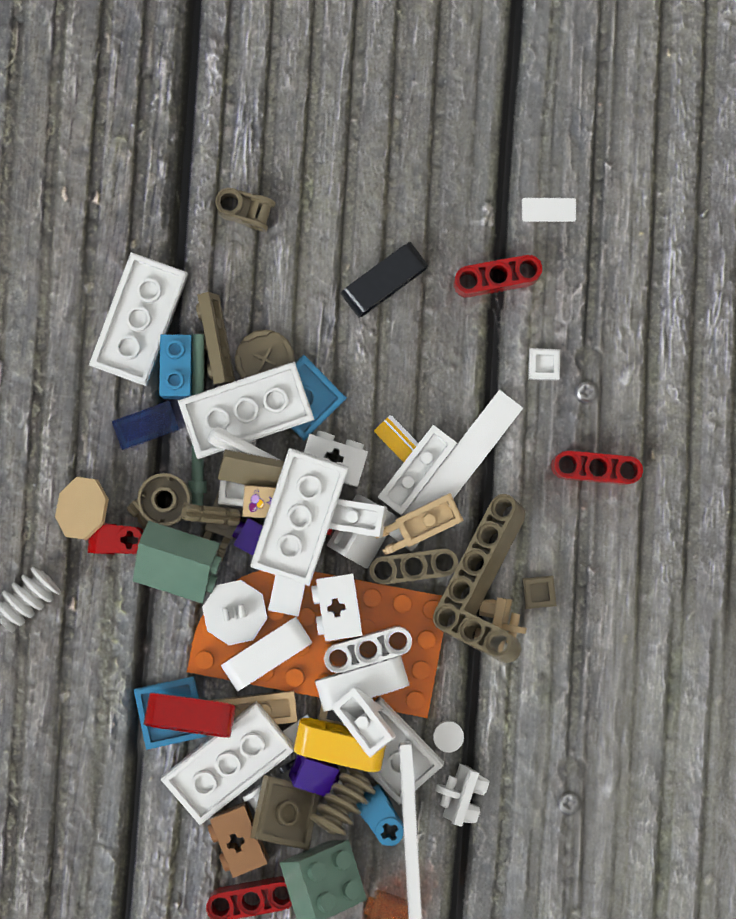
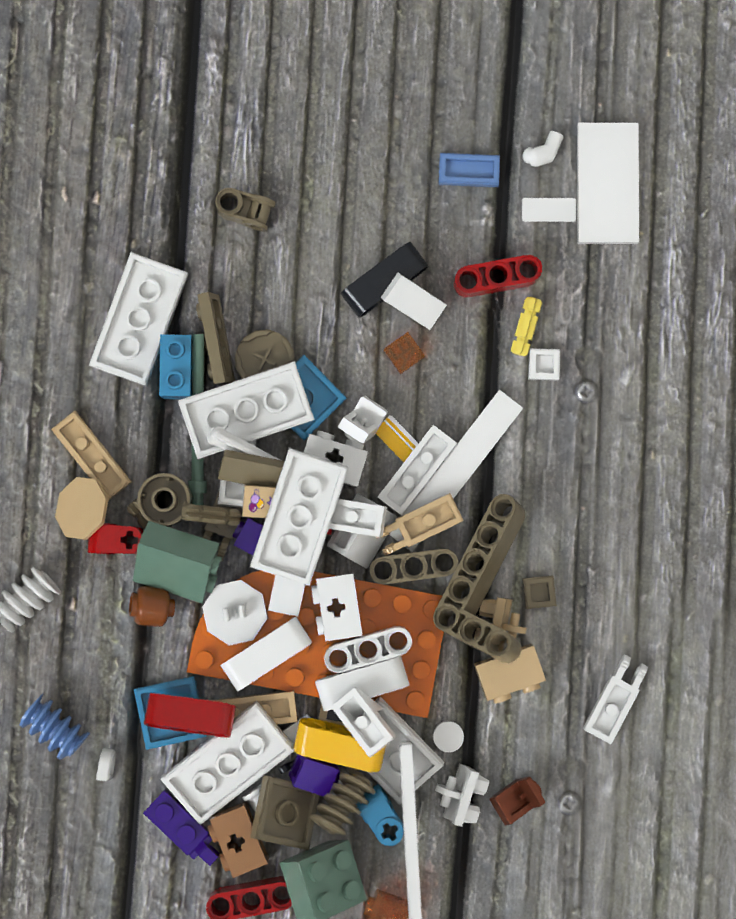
clear blue tile [112,401,180,451] -> none
red beam [551,451,643,485] -> none
none -> medium blue piece [19,694,90,760]
none -> tan tile [51,411,132,500]
none -> white tile [96,748,116,781]
none -> dark orange head [129,586,175,627]
none -> dark purple hinge [143,789,220,866]
none -> white bracket [338,396,388,444]
none -> white tile [381,273,447,330]
none -> clear orange tile [383,332,425,375]
none -> medium blue tile [438,153,500,187]
none -> tan brick [474,644,546,704]
none -> copper bracket [489,777,545,826]
none -> light yellow axle [511,297,542,356]
none -> white arm [523,131,564,167]
none -> white tile [577,123,639,244]
none -> white hinge [583,655,648,744]

